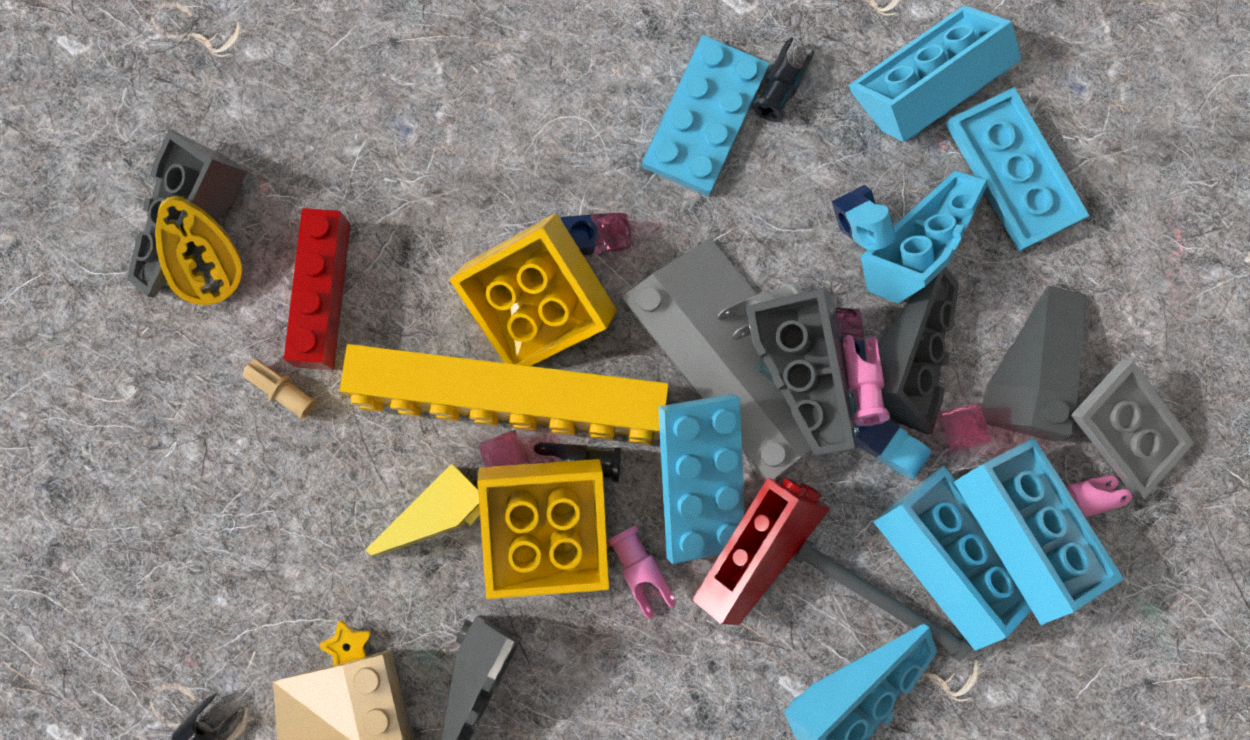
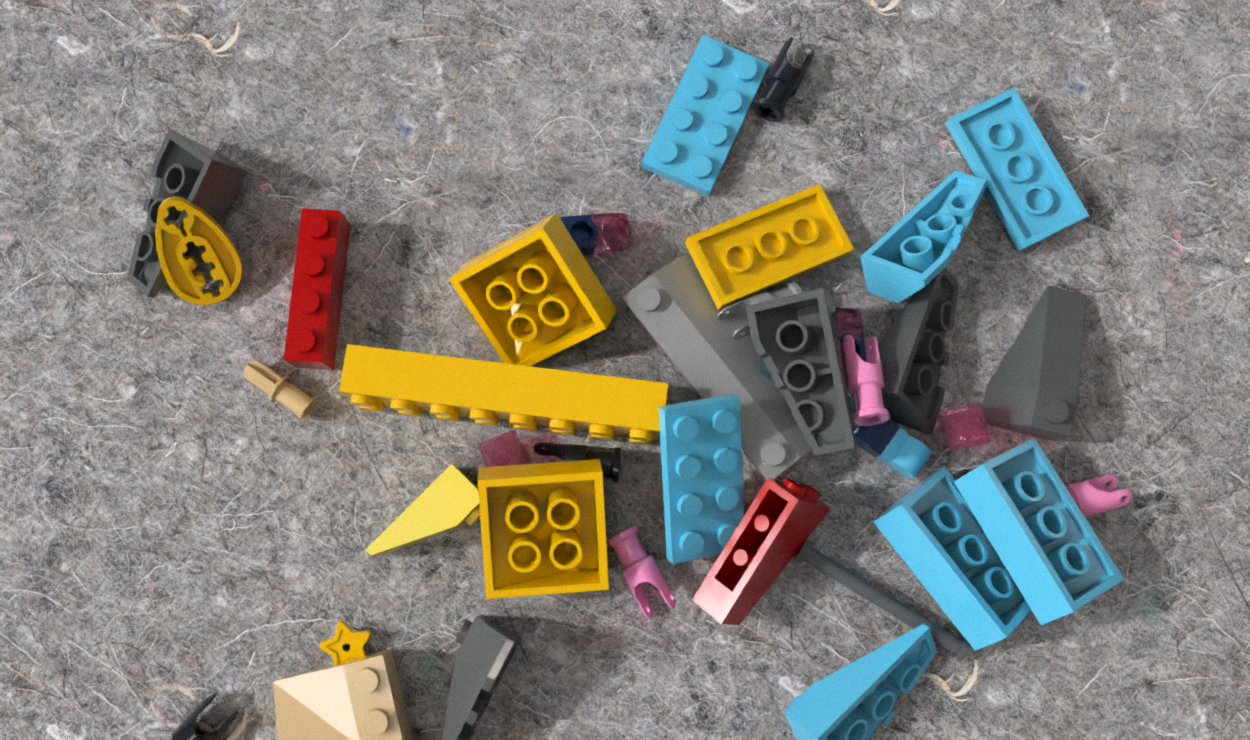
medium azure leg [832,185,896,250] -> none
medium azure slope [848,5,1022,142] -> none
light grey plate [1071,359,1194,499] -> none
none -> yellow plate [684,184,854,310]

